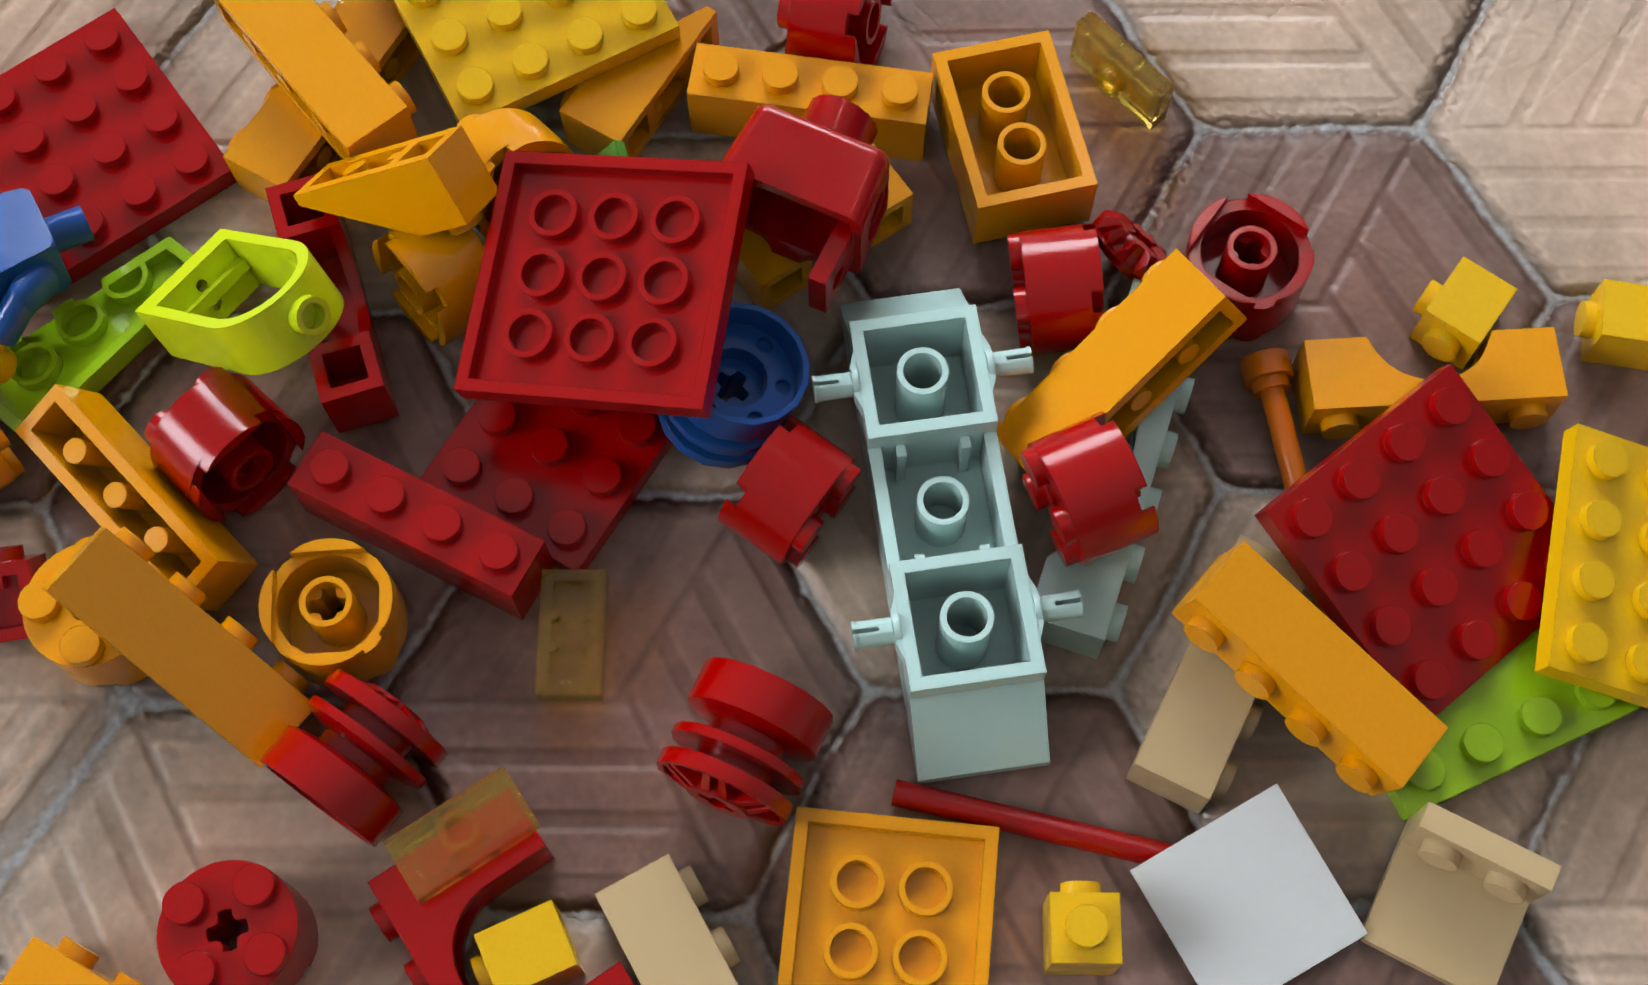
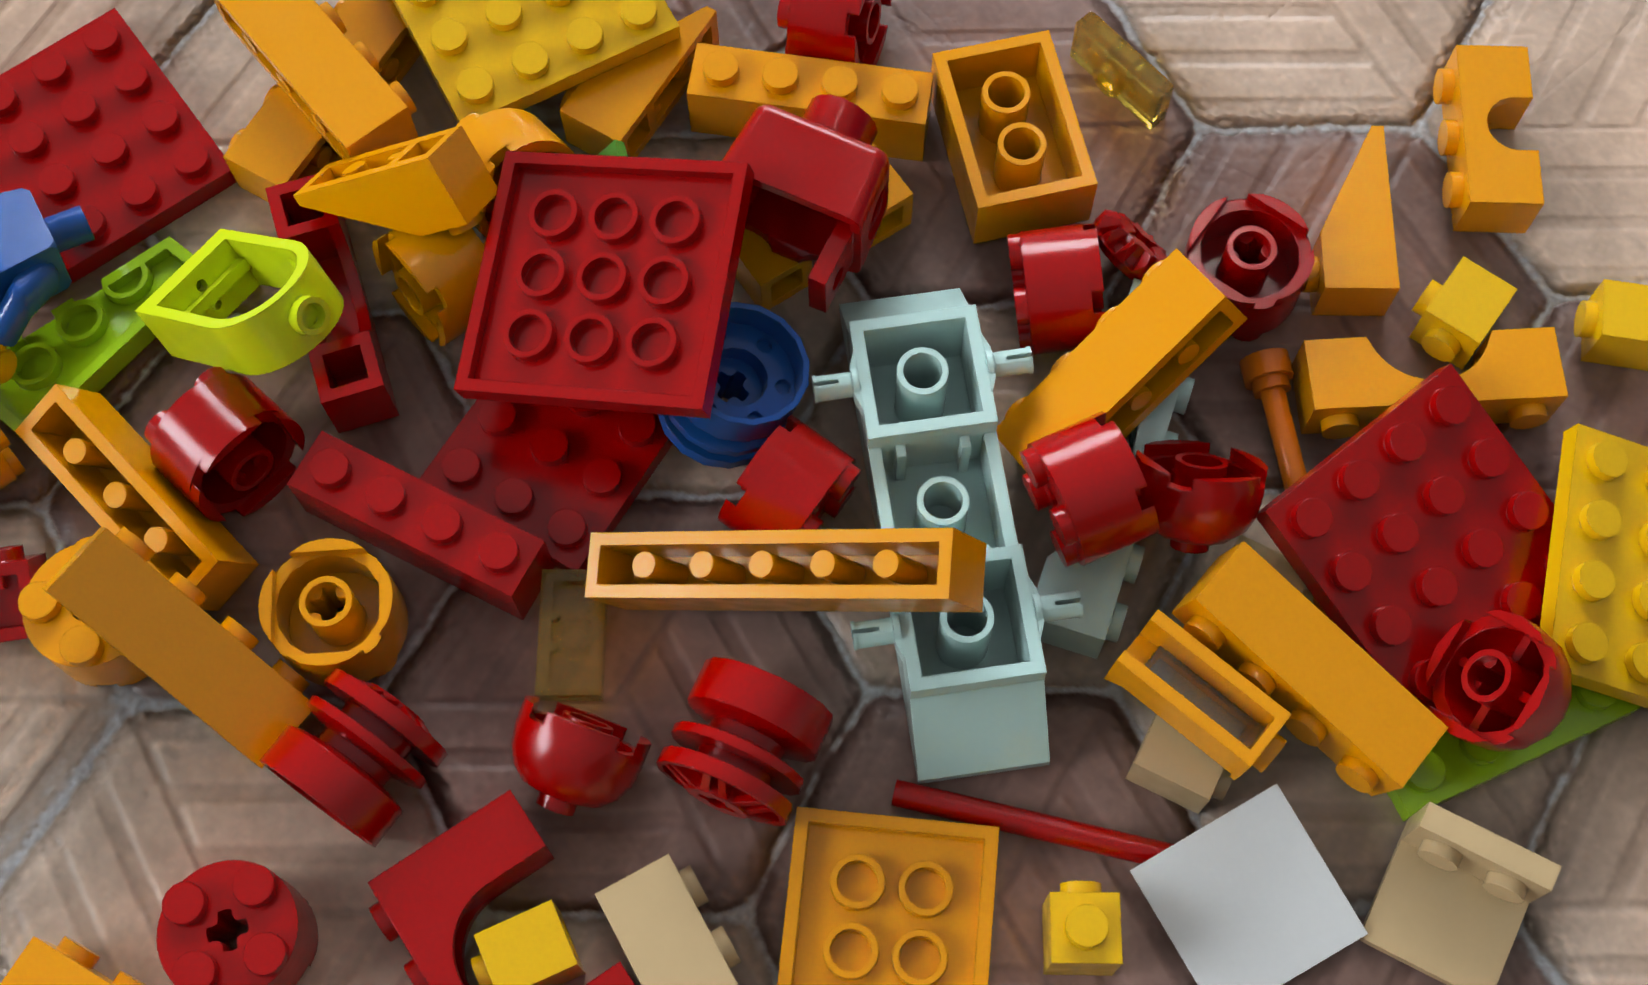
clear yellow plate [383,766,542,904] -> none
none -> red cylinder [511,696,651,816]
none -> light orange brick [584,528,987,613]
none -> light orange window [1103,609,1292,781]
none -> red cylinder [1135,440,1268,554]
none -> light orange slope [1302,126,1400,316]
none -> red cylinder [1426,610,1572,752]
none -> light orange arch [1433,45,1544,233]

